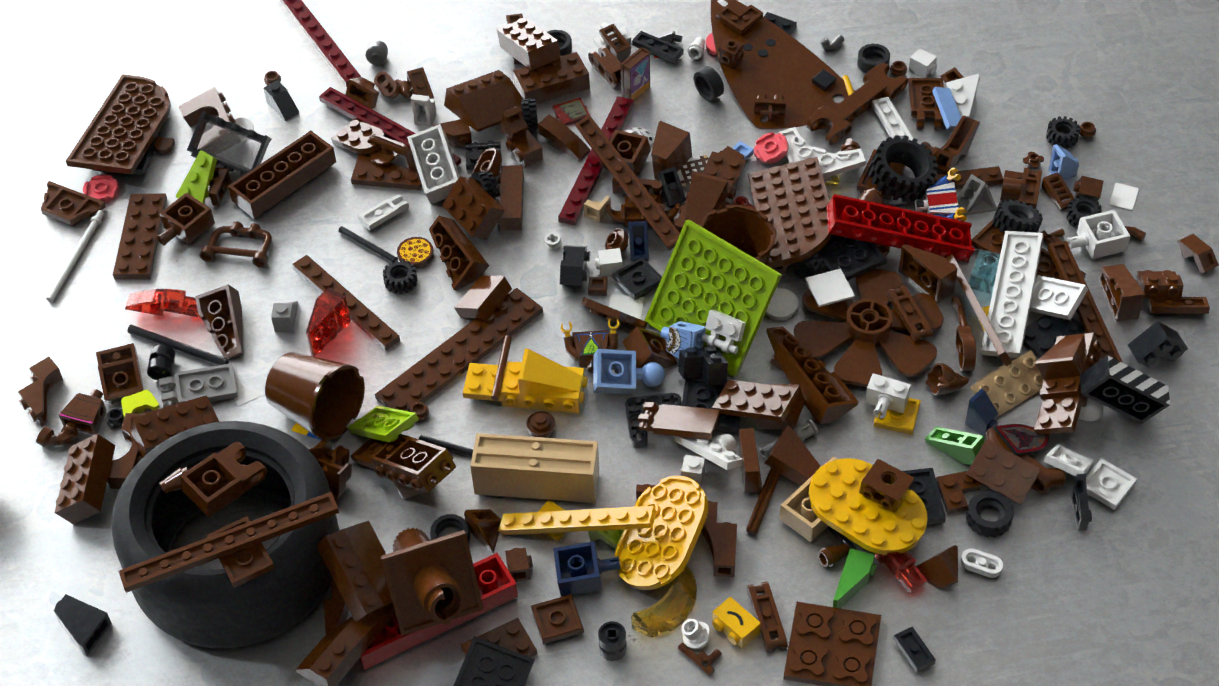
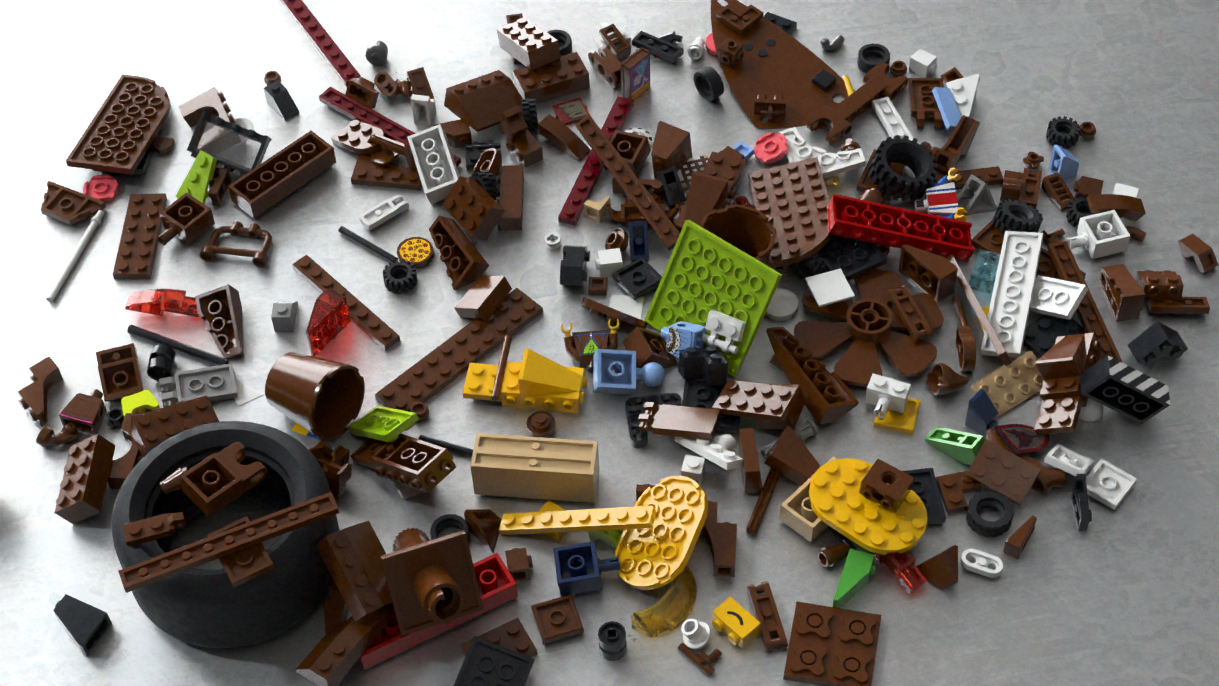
black plate [893,626,936,673] -> none
none -> reddish brown hinge [123,512,186,547]
none -> reddish brown slope [1003,515,1037,559]
none -> reddish brown slope [1086,194,1146,222]

